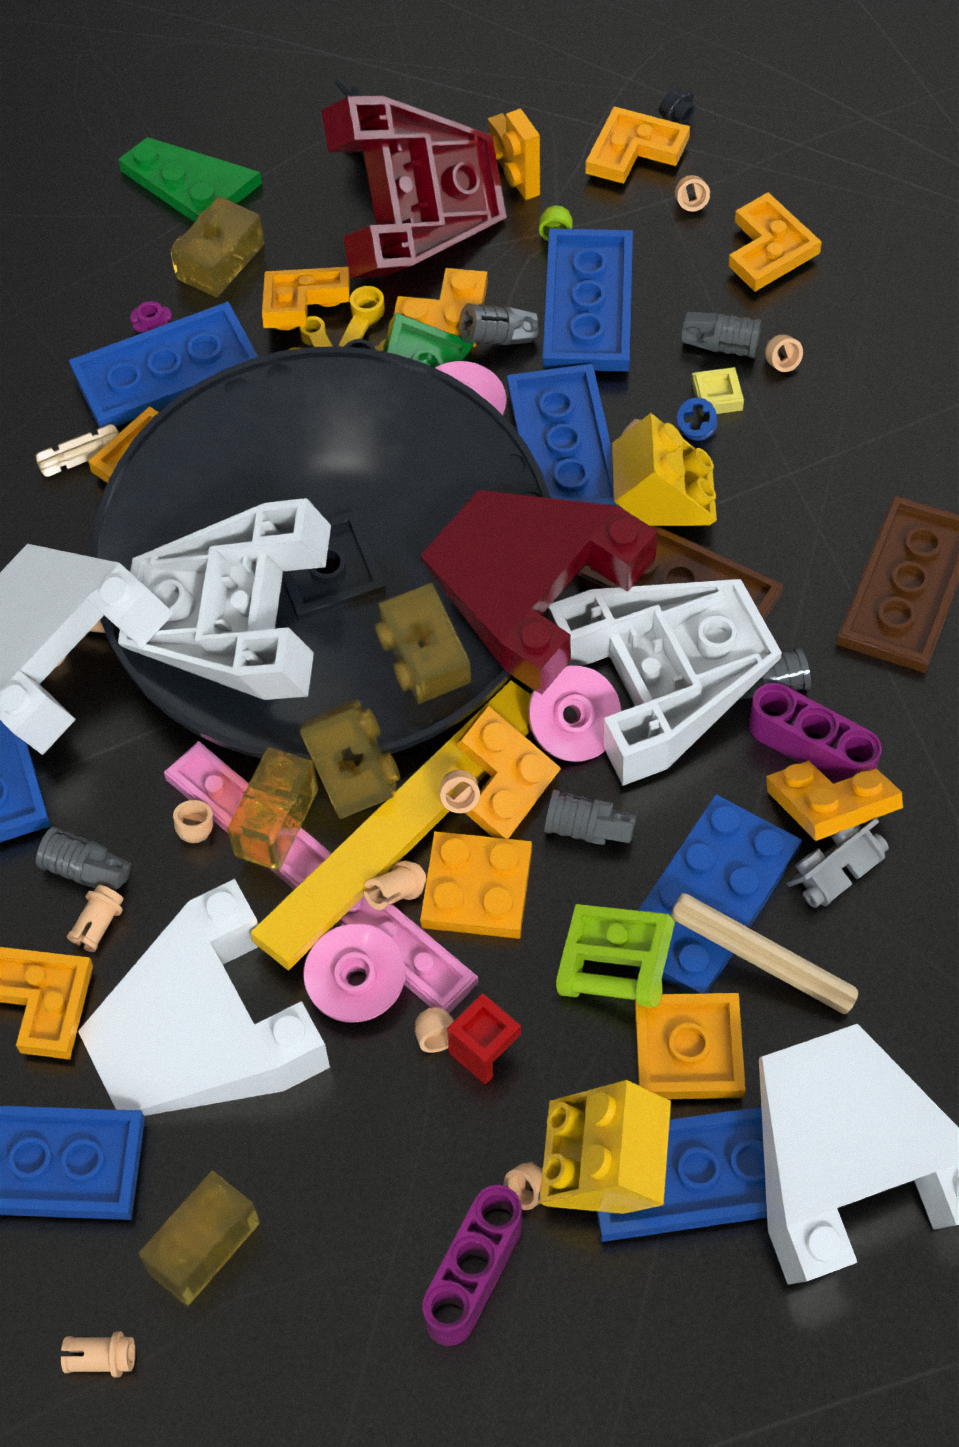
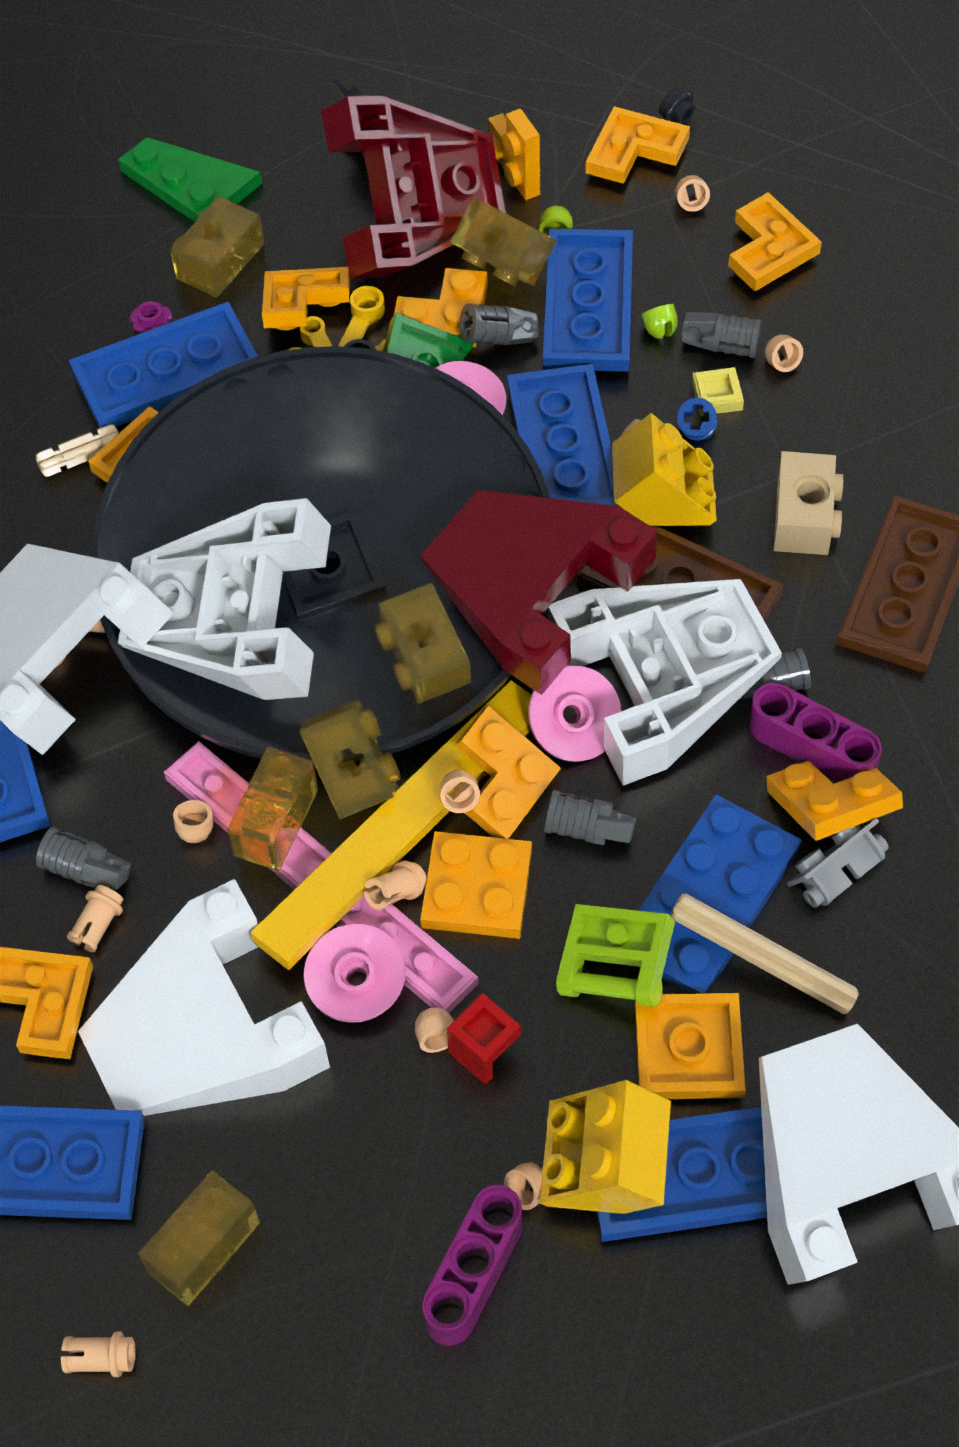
none -> clear yellow brick [450,196,557,287]
none -> lime hinge [641,304,678,339]
none -> tan brick [773,451,843,555]

